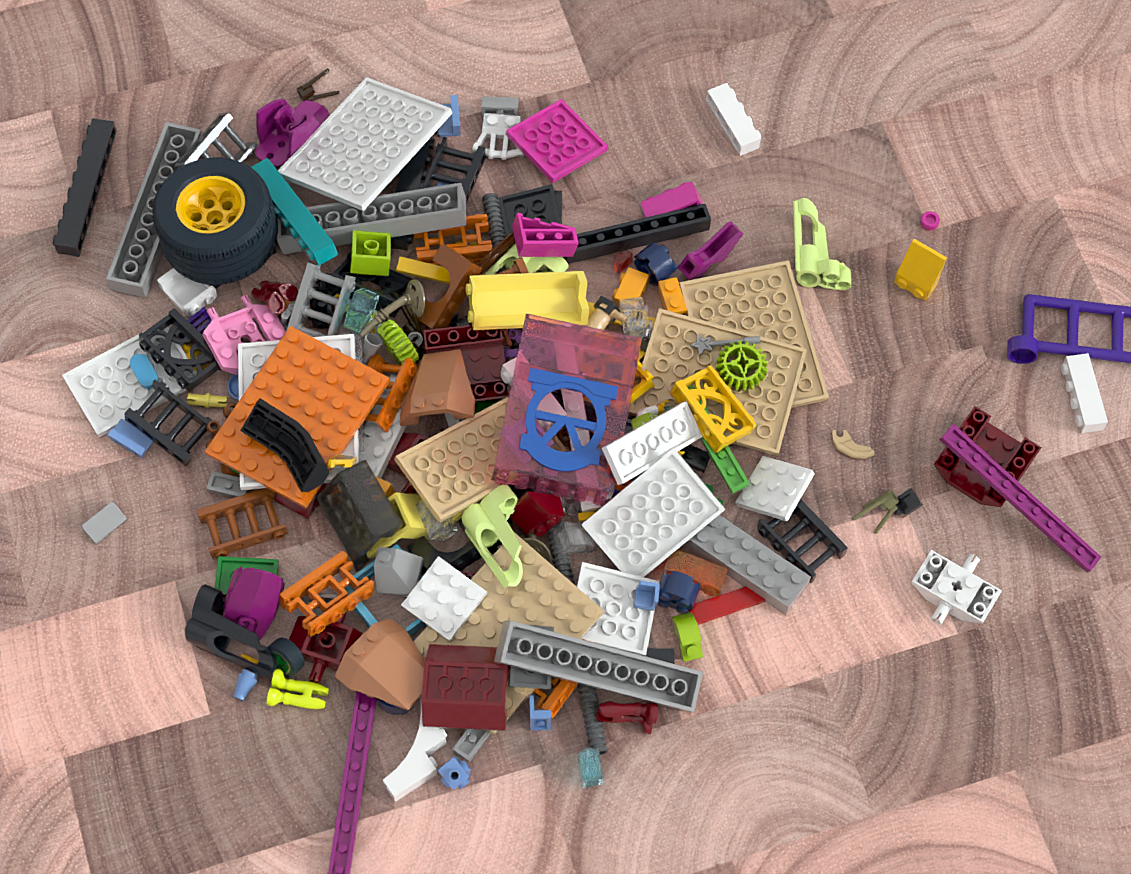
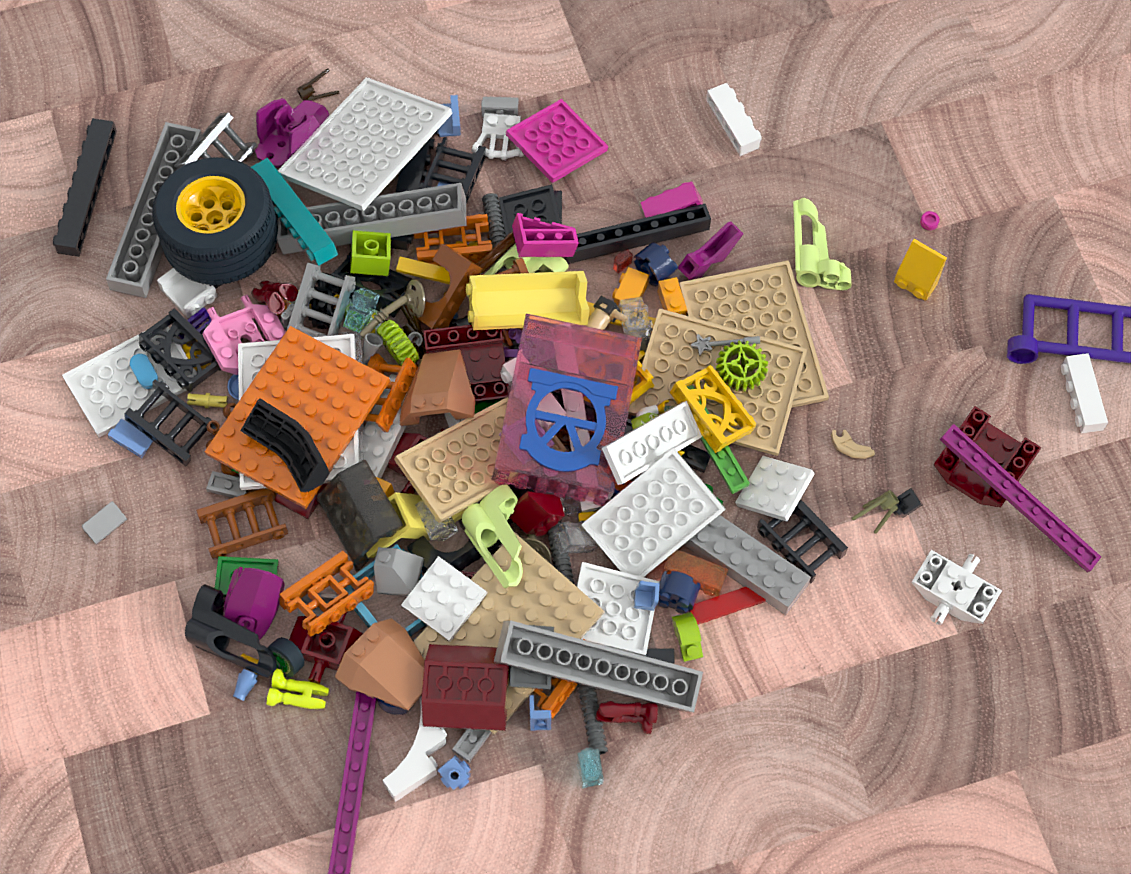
yellow tile [328,454,357,468] -> none

